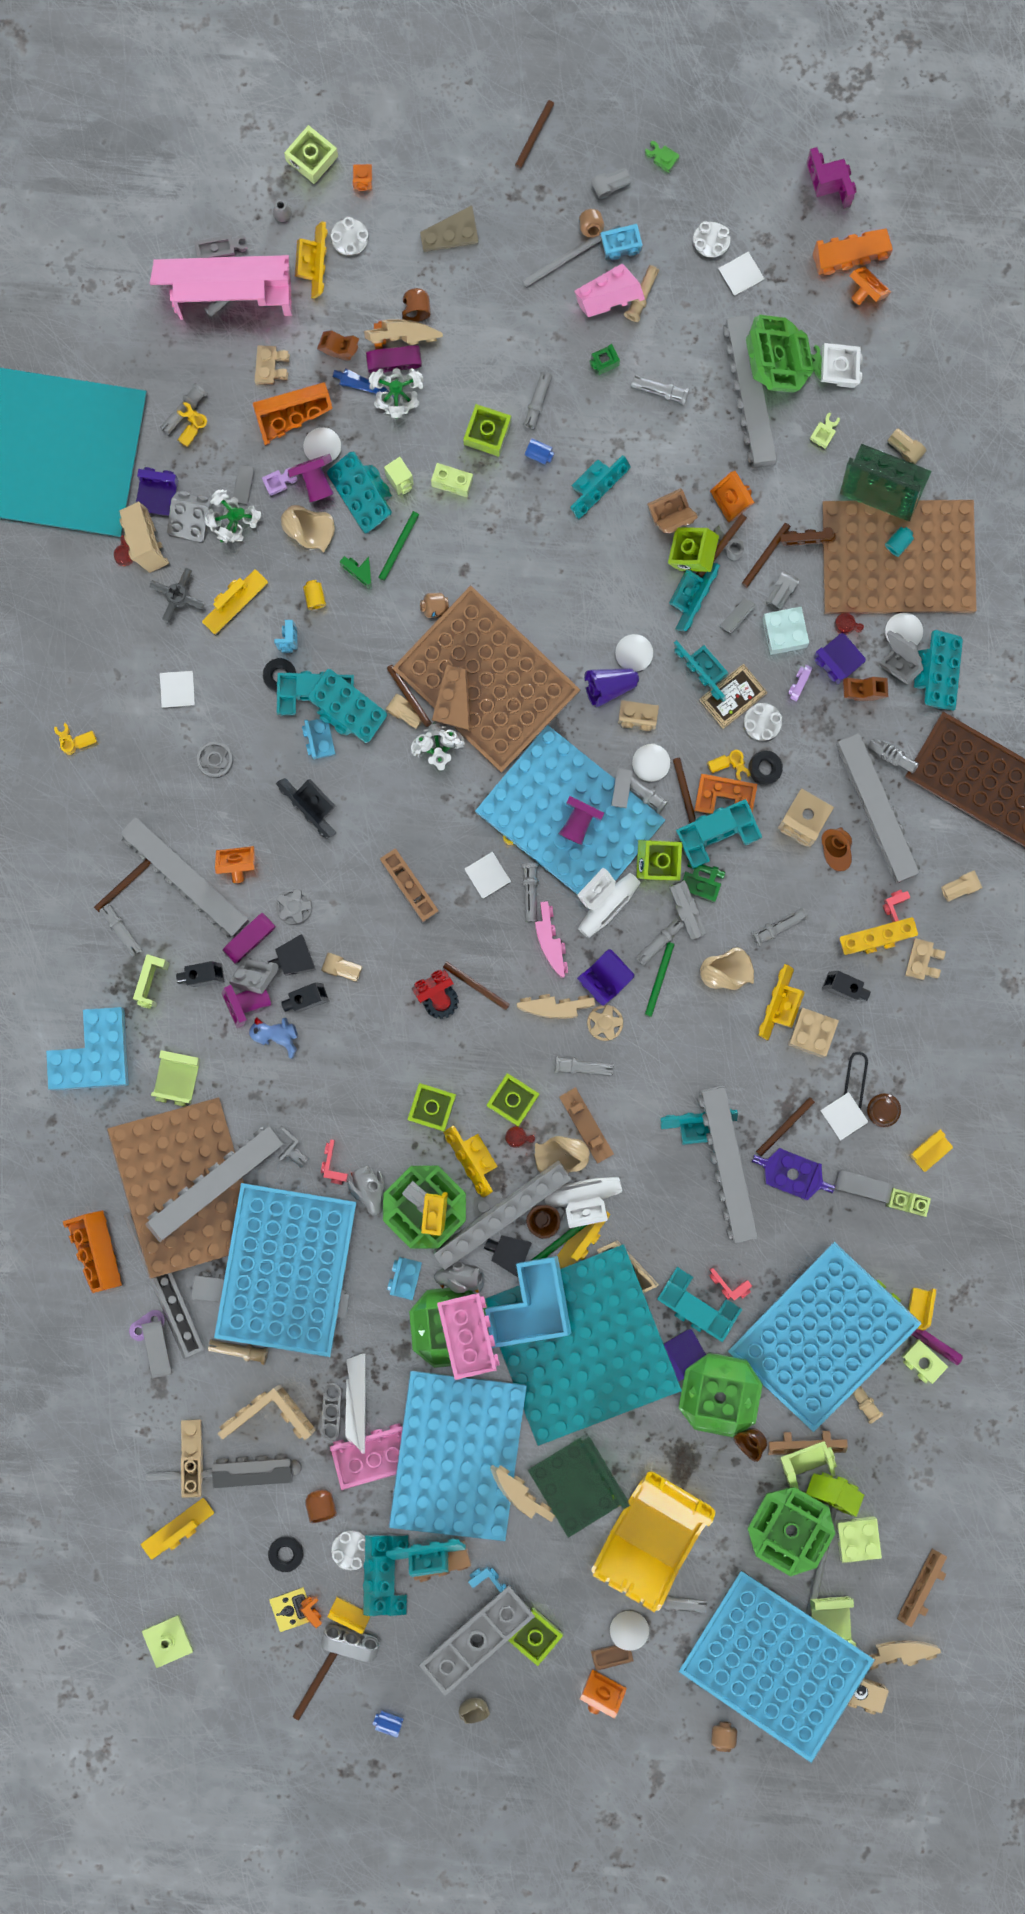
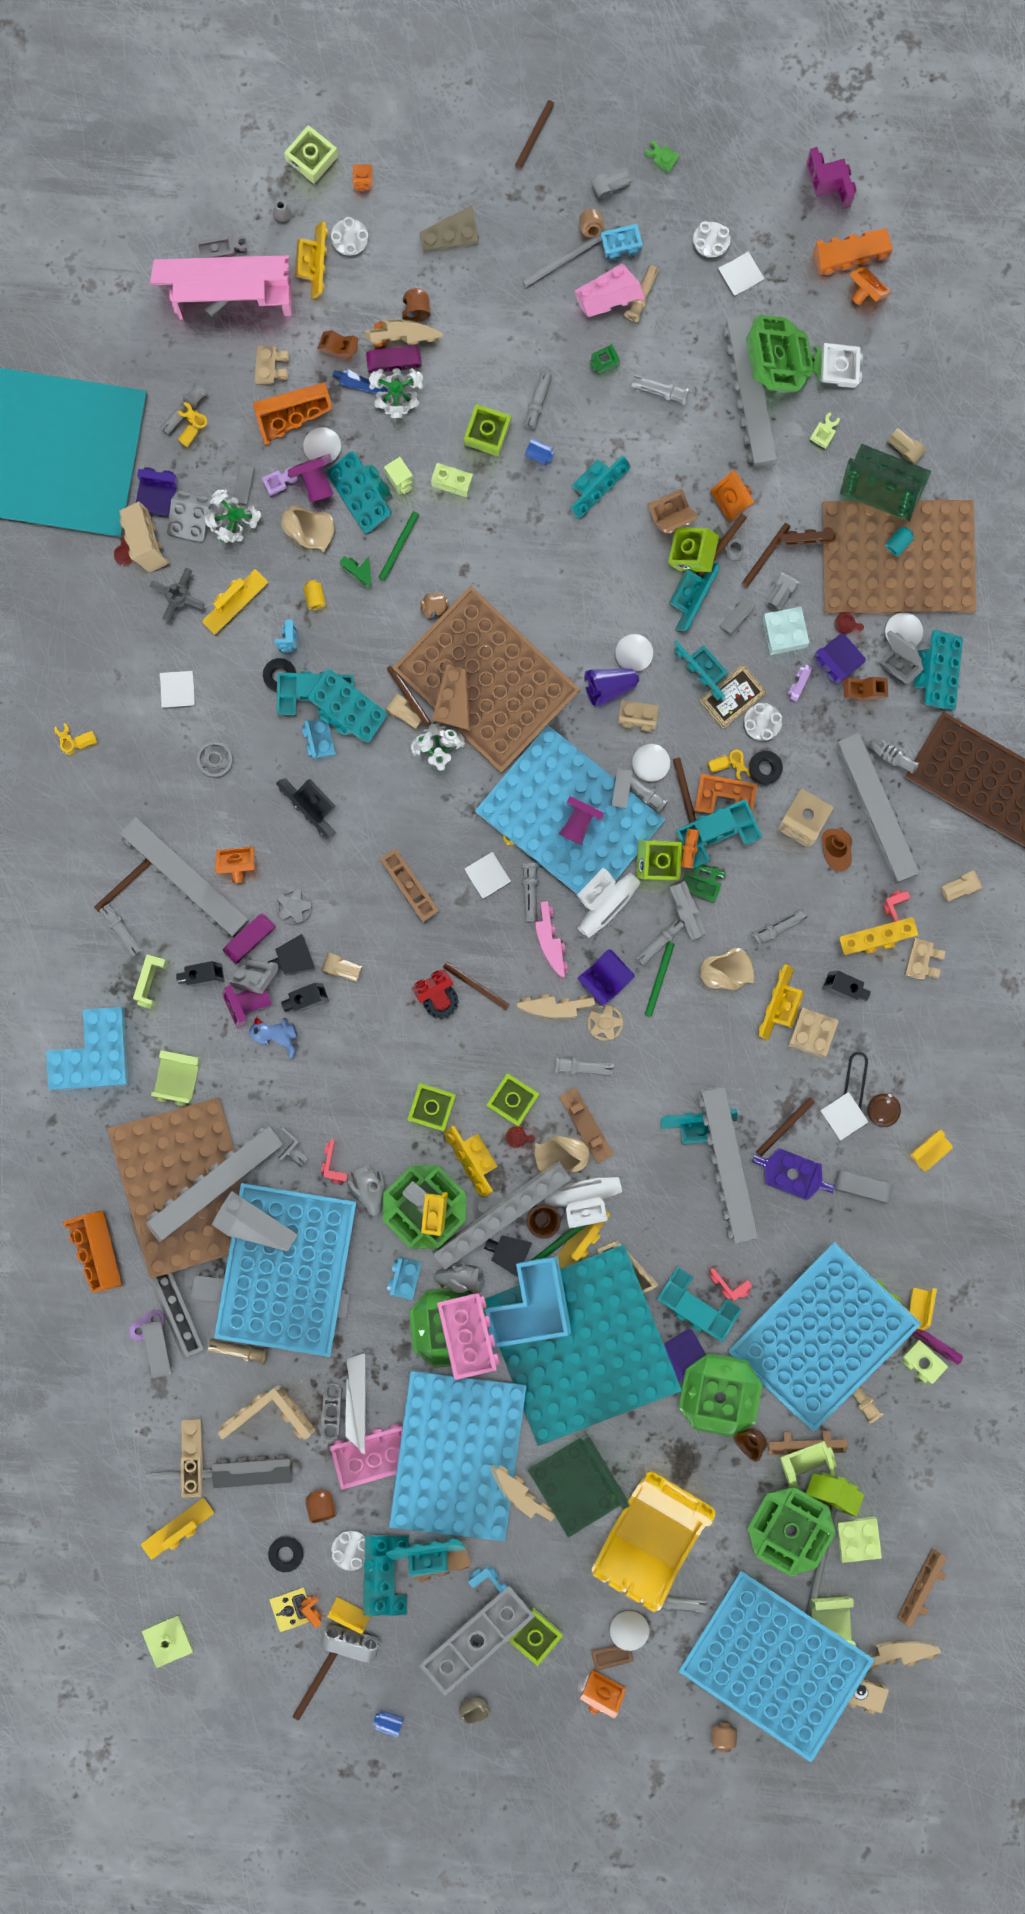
yellowish green slope [886,1188,931,1217] -> none
none -> light grey wedge [212,1191,298,1251]
none -> orange pin [681,828,700,869]

